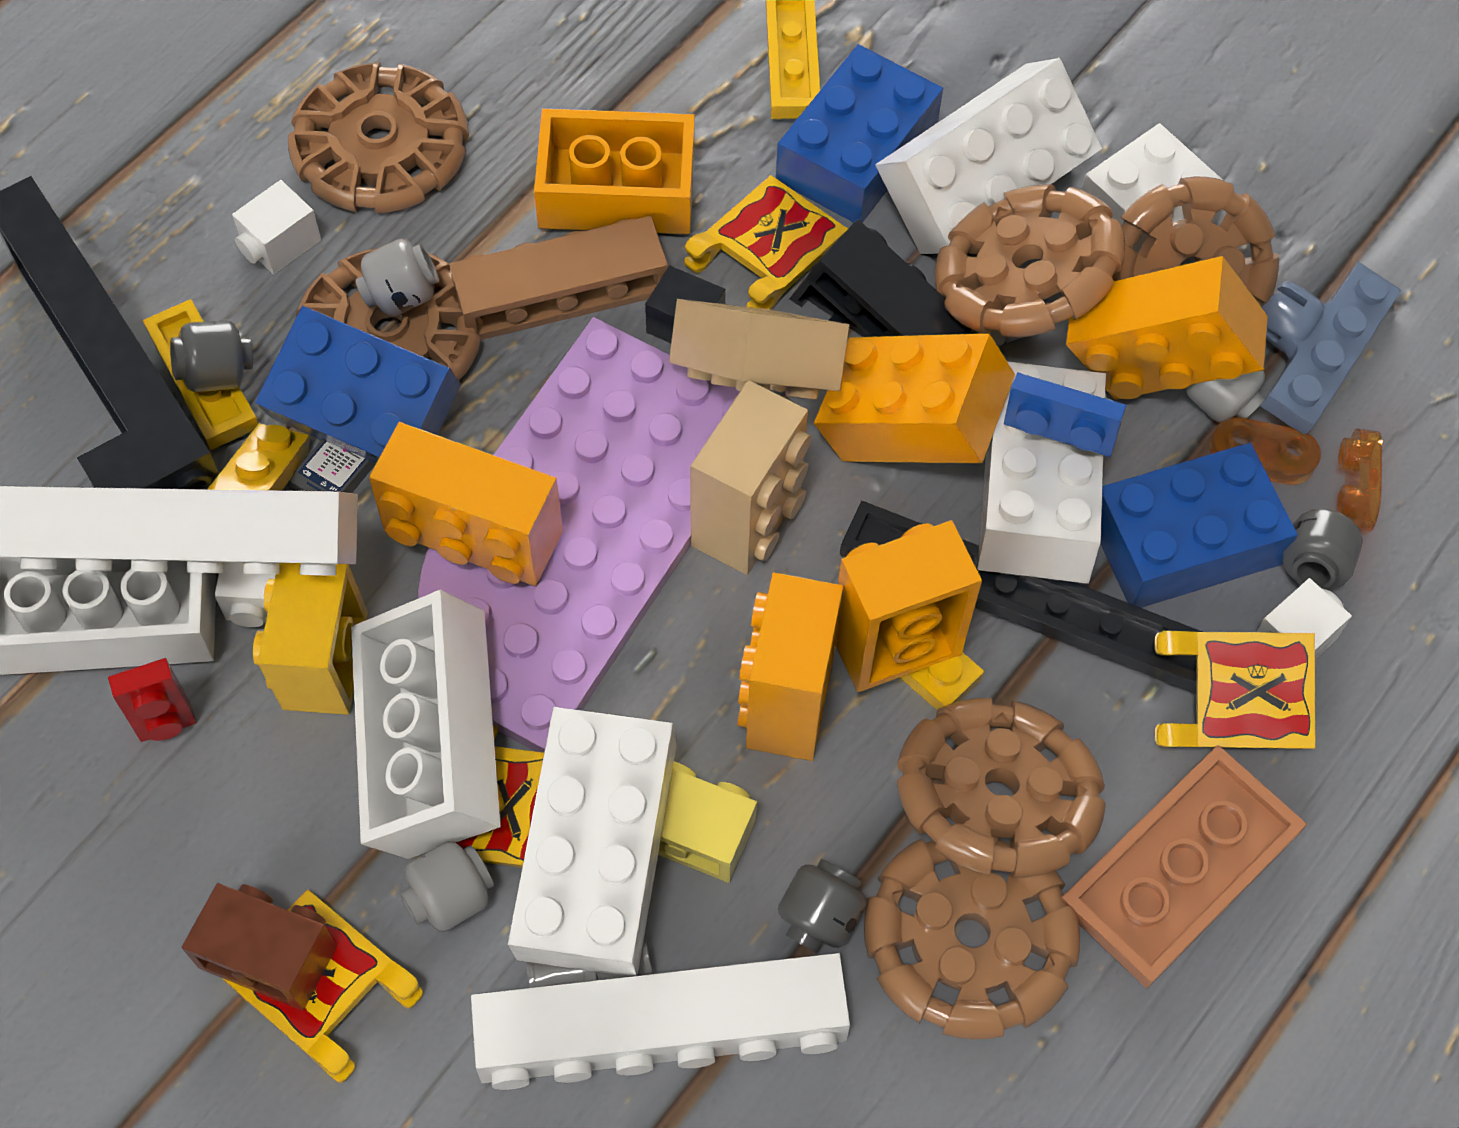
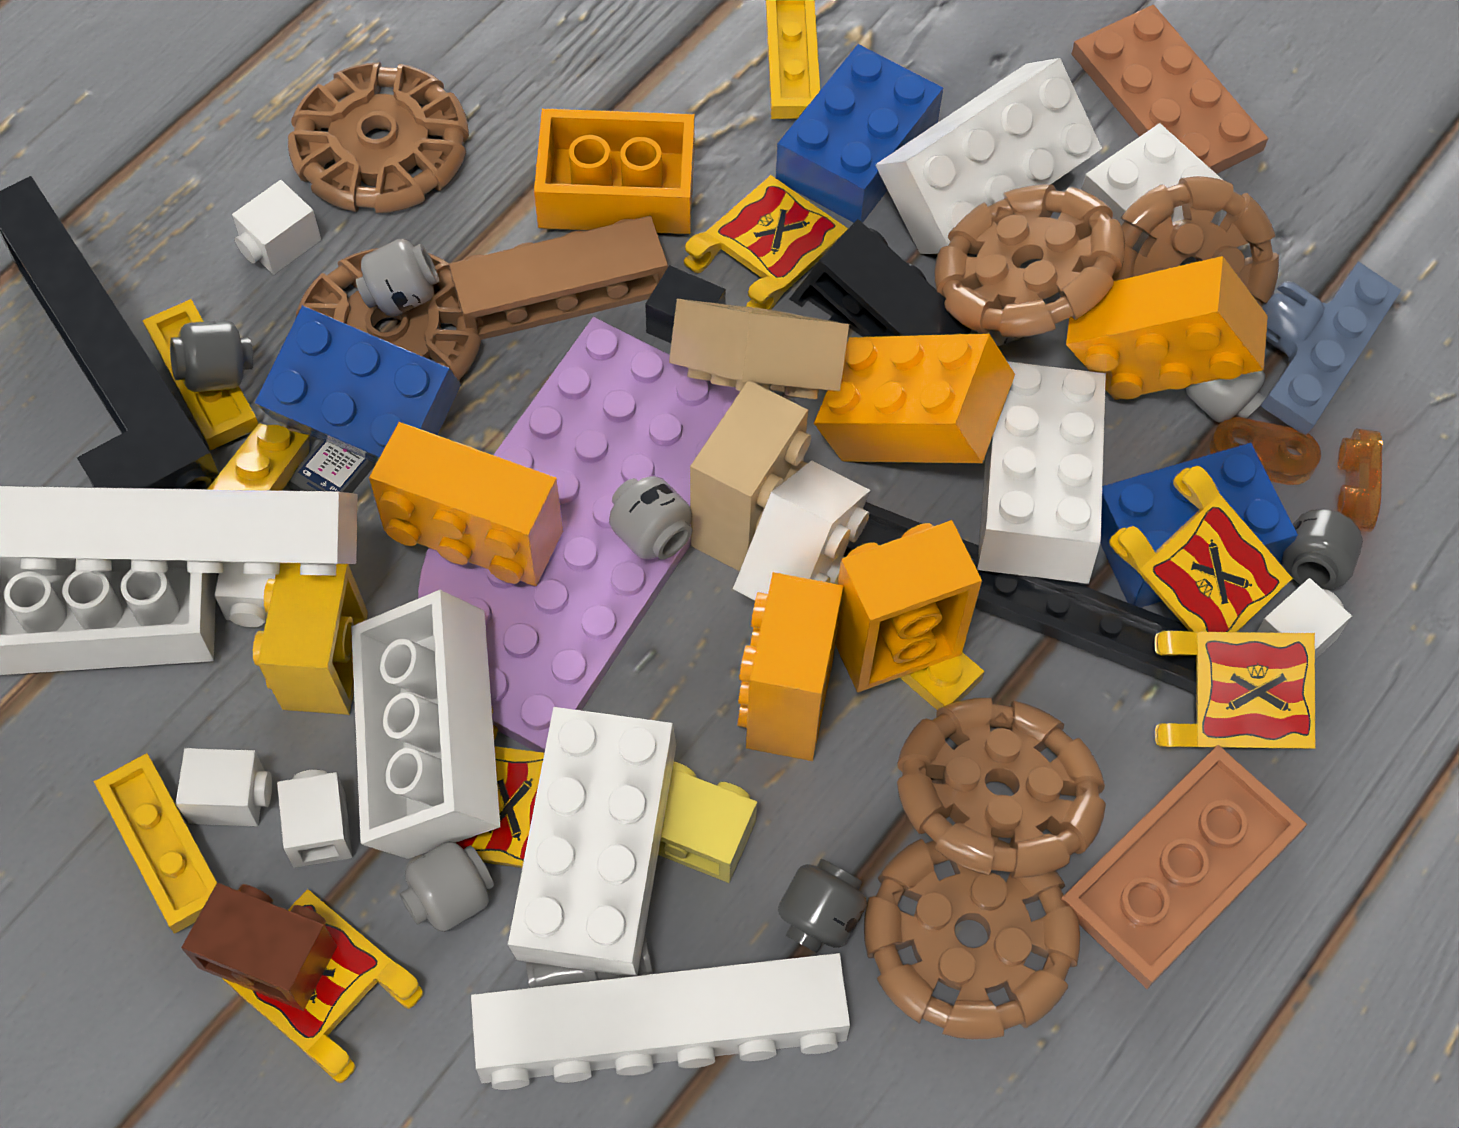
red plate [108,658,197,742] -> none
blue plate [1003,372,1126,457] -> none
none -> yellow plate [93,753,217,934]
none -> white brick [176,748,272,826]
none -> white brick [277,770,352,868]
none -> light grey head [609,476,692,560]
none -> white brick [733,460,870,600]
none -> nougat plate [1071,4,1268,174]
none -> flag [1109,466,1293,632]

